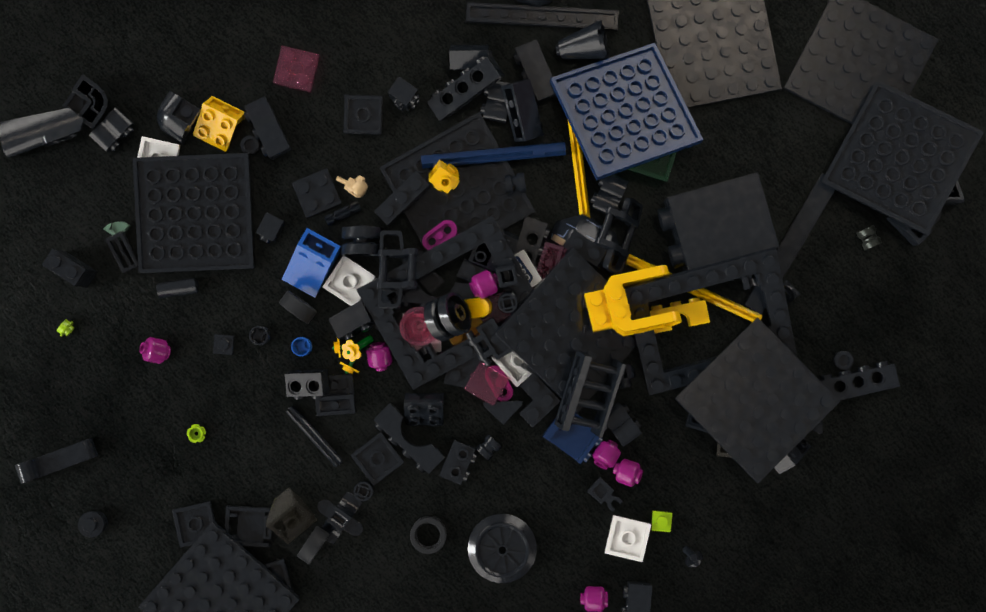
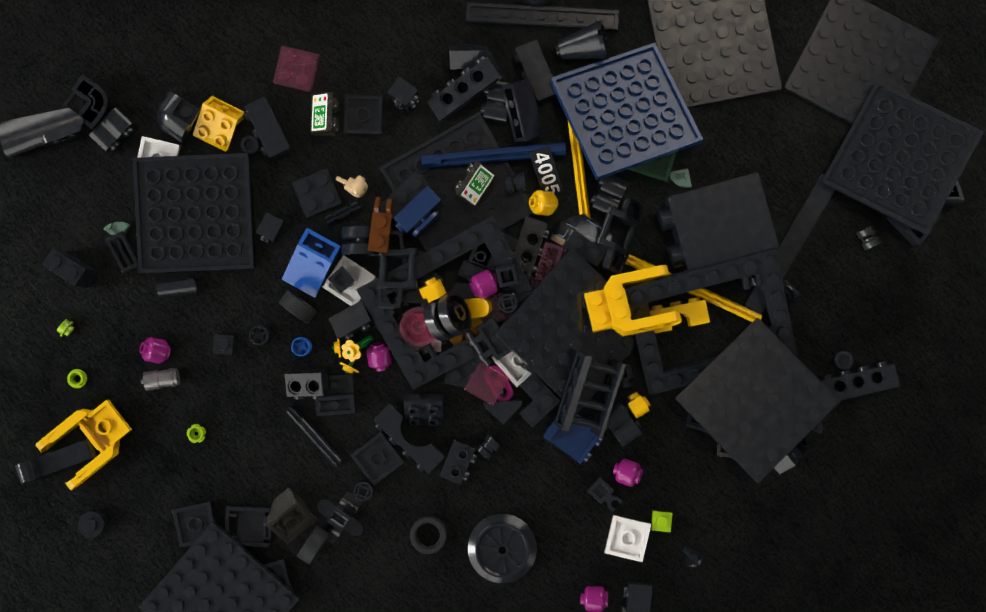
magenta plate [422,220,457,250] -> none
yellow brick [429,160,460,194] -> none
white sticker [515,250,542,287] -> none
magenta head [592,440,621,470] -> none
none -> yellow plate [36,399,132,491]
none -> lime plate [67,369,87,388]
none -> flat silver piece [141,368,180,391]
none -> slope [310,92,340,136]
none -> black plate [328,266,355,293]
none -> reddish brown hinge [368,197,393,254]
none -> dark blue brick [394,186,443,239]
none -> yellow plate [419,277,447,302]
none -> slope [455,161,497,209]
none -> black sticker [529,146,565,197]
none -> yellow head [529,190,558,216]
none -> yellow plate [625,392,651,419]
none -> sand green tile [669,168,692,188]

